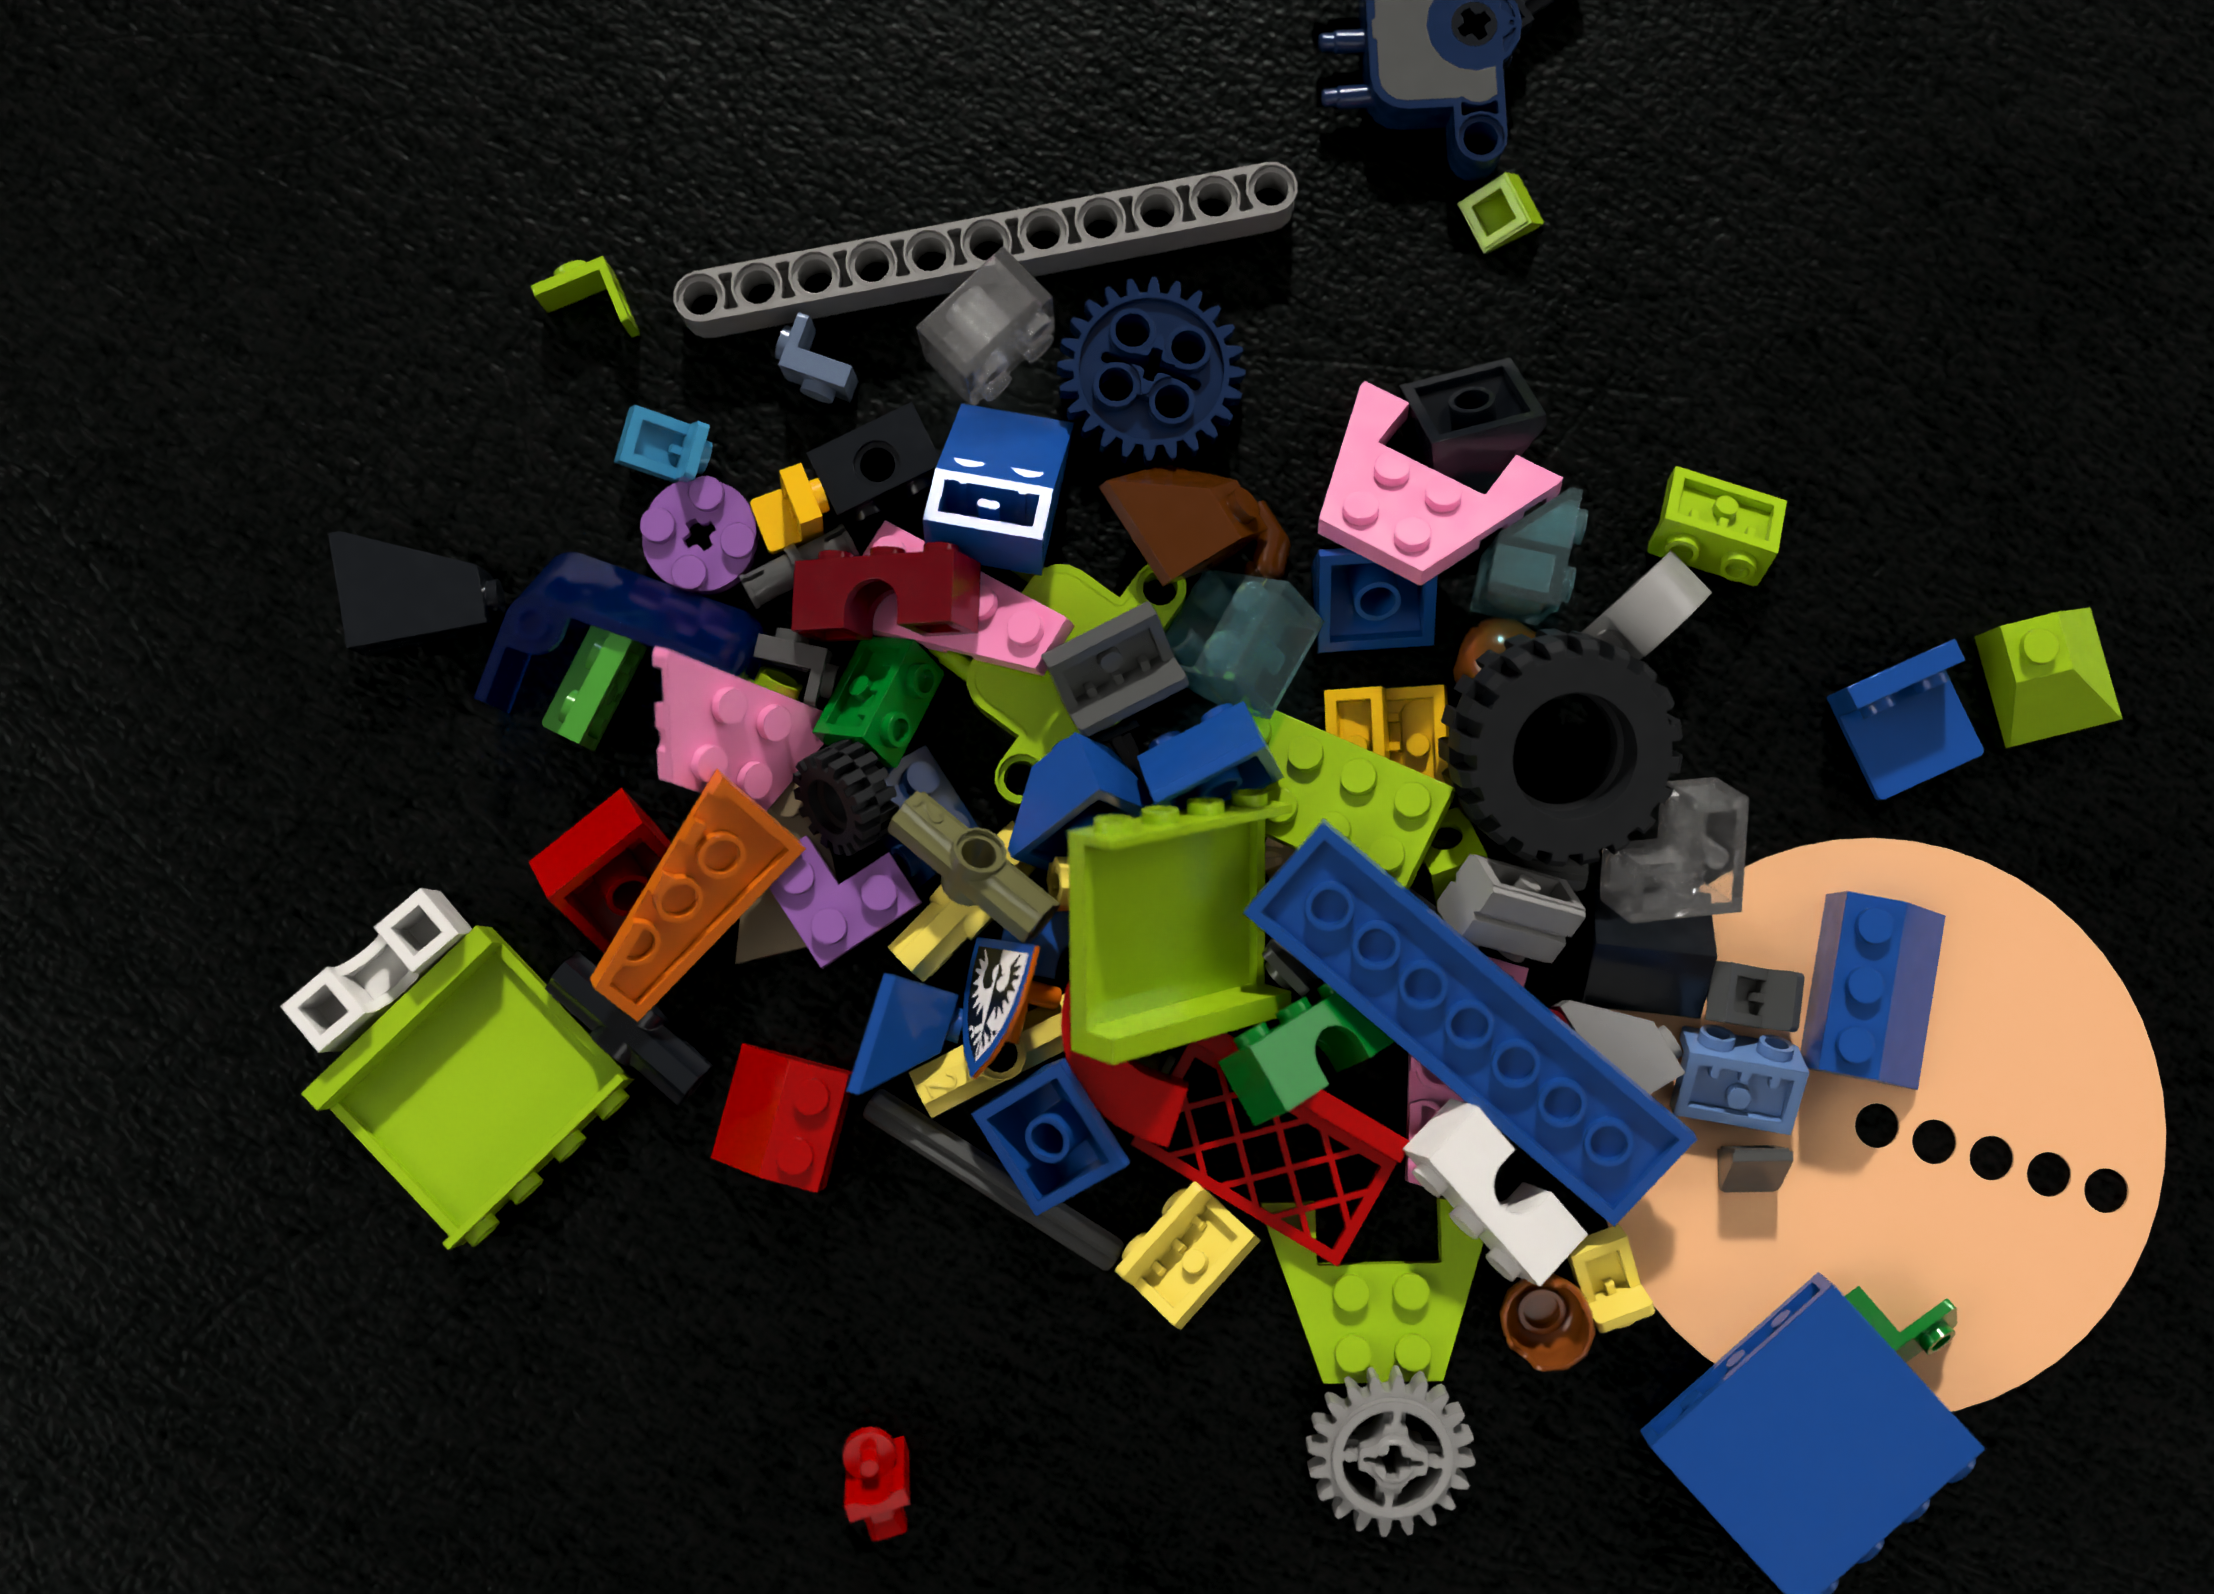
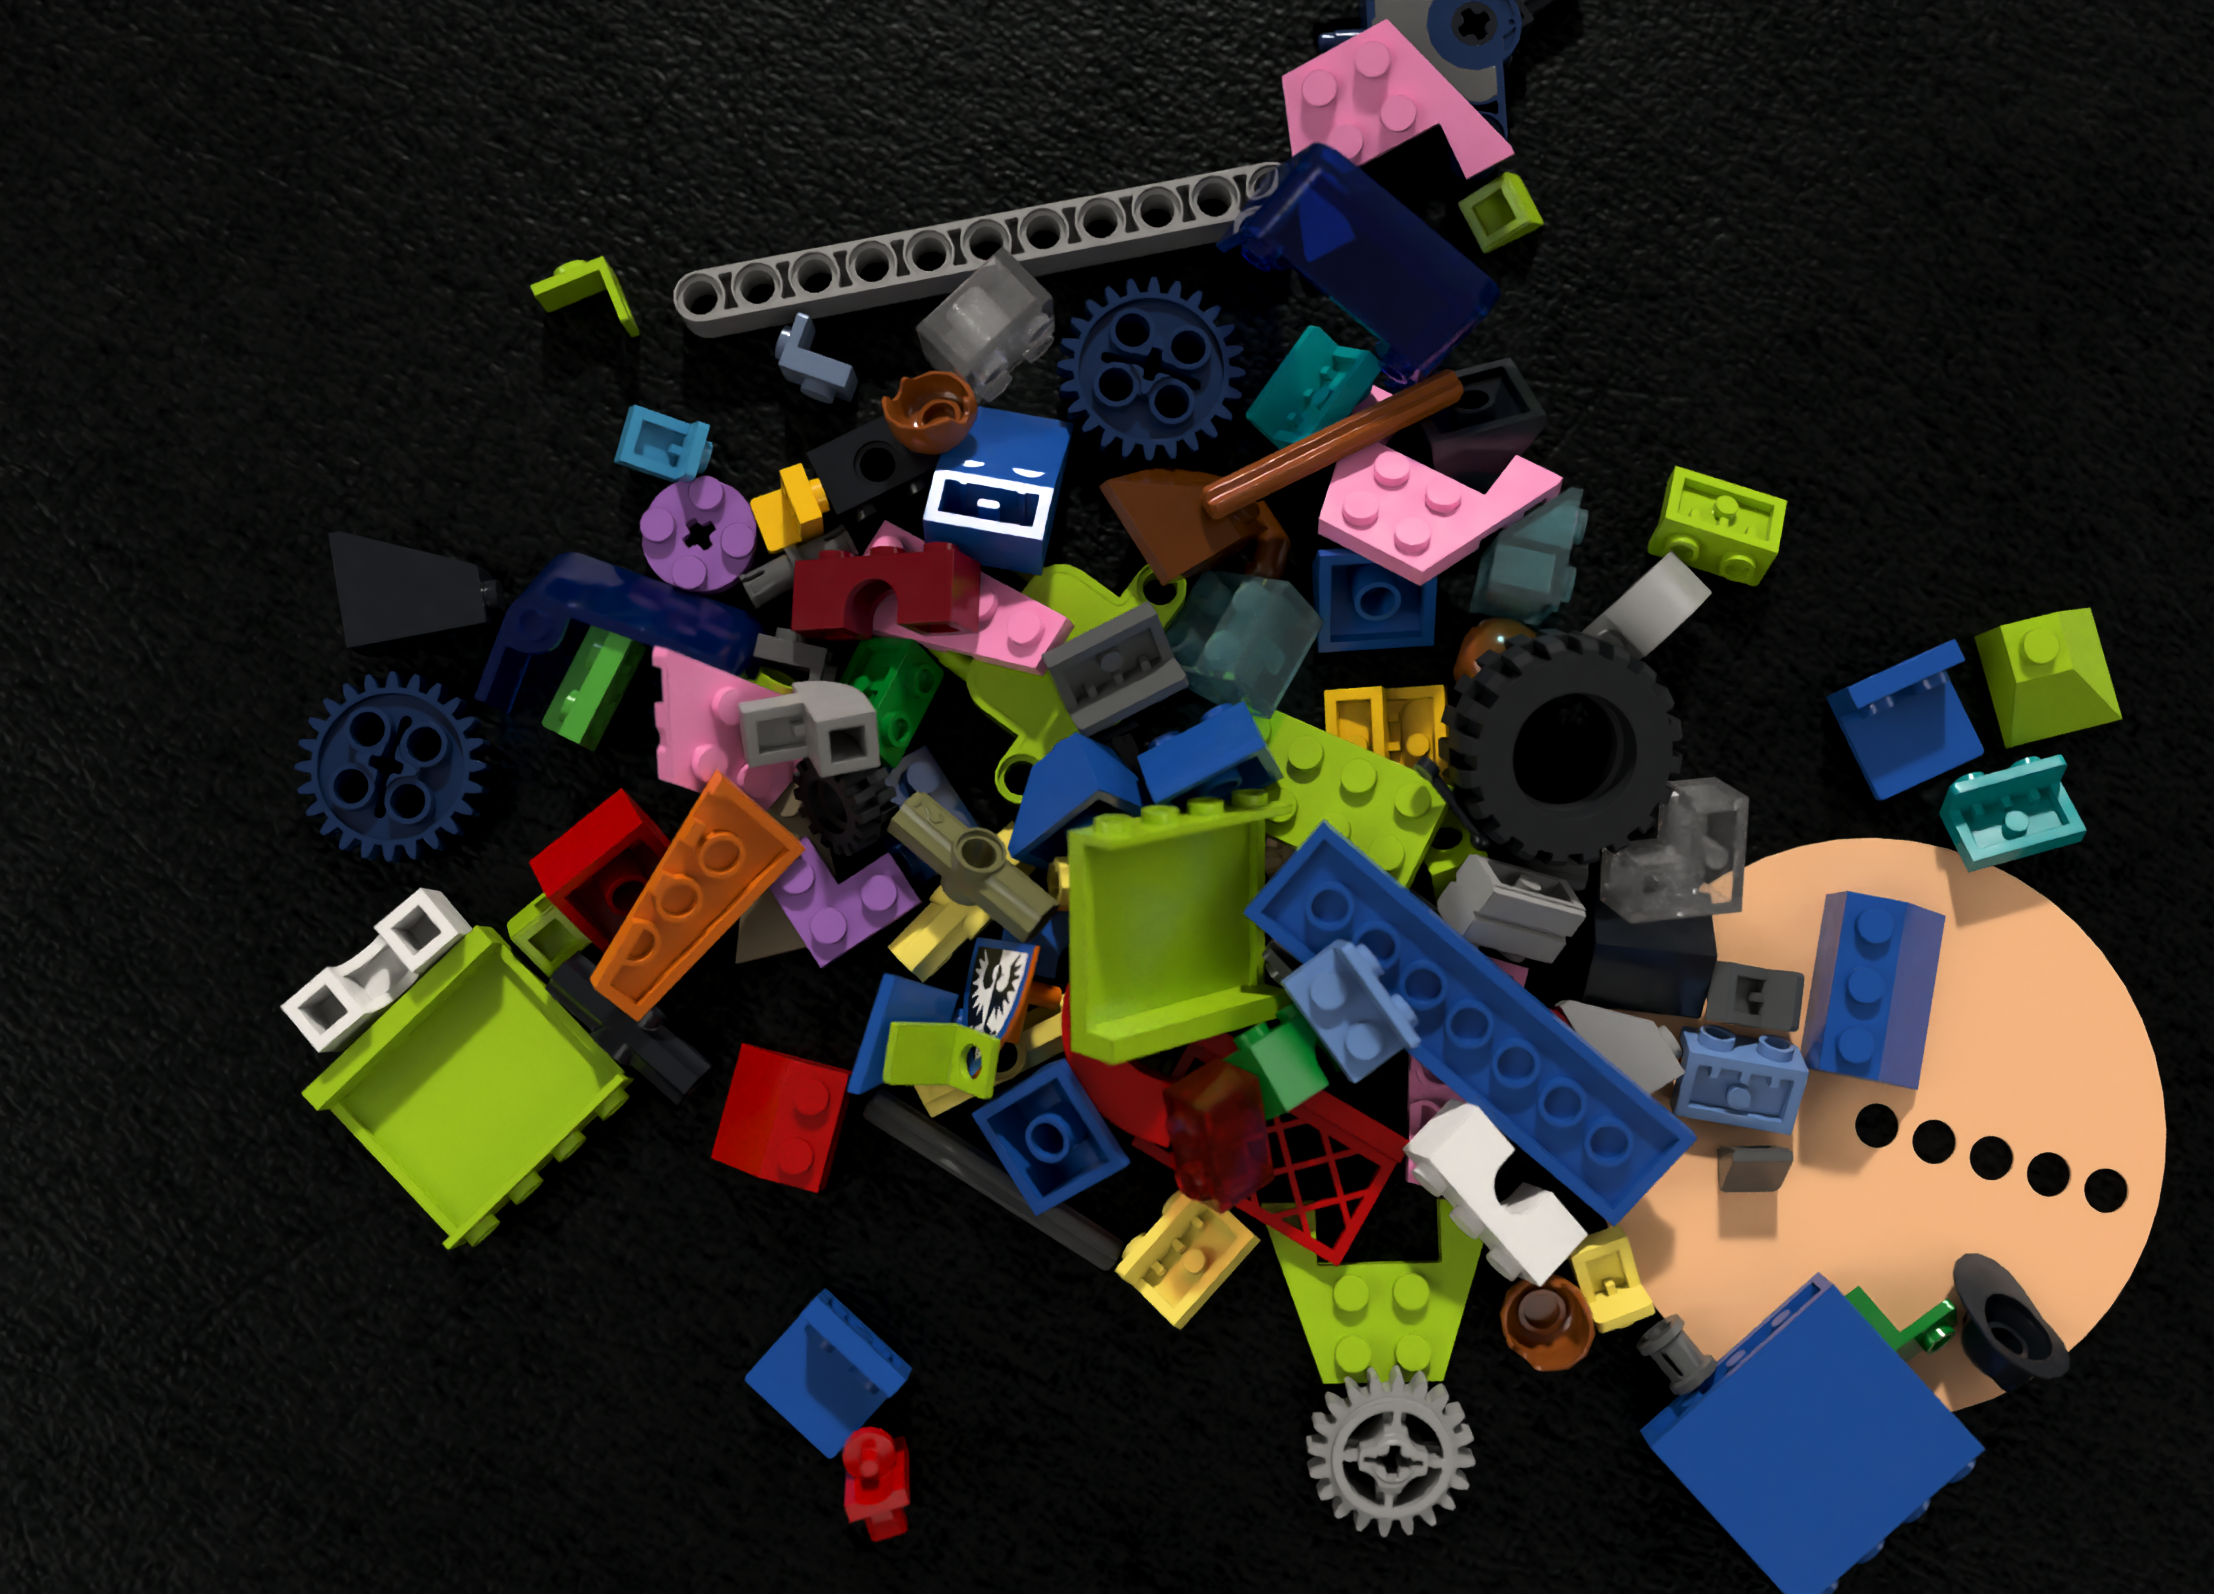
none -> dark blue gear [295,671,493,863]
none -> lime slope [507,892,593,978]
none -> light grey brick [738,681,880,778]
none -> blue bracket [745,1288,913,1458]
none -> dark orange hair [881,371,978,455]
none -> lime bracket [882,1022,1001,1099]
none -> clear red brick [1162,1057,1275,1215]
none -> dark orange axle [1200,369,1464,519]
none -> clear blue windscreen [1216,142,1501,390]
none -> teal bracket [1246,326,1384,450]
none -> medium blue bracket [1279,939,1422,1084]
none -> bright pink wing [1282,19,1515,262]
none -> black hinge [1413,756,1493,851]
none -> dark grey bush [1636,1314,1718,1396]
none -> teal bracket [1939,755,2087,873]
none -> black piece [1952,1253,2070,1392]

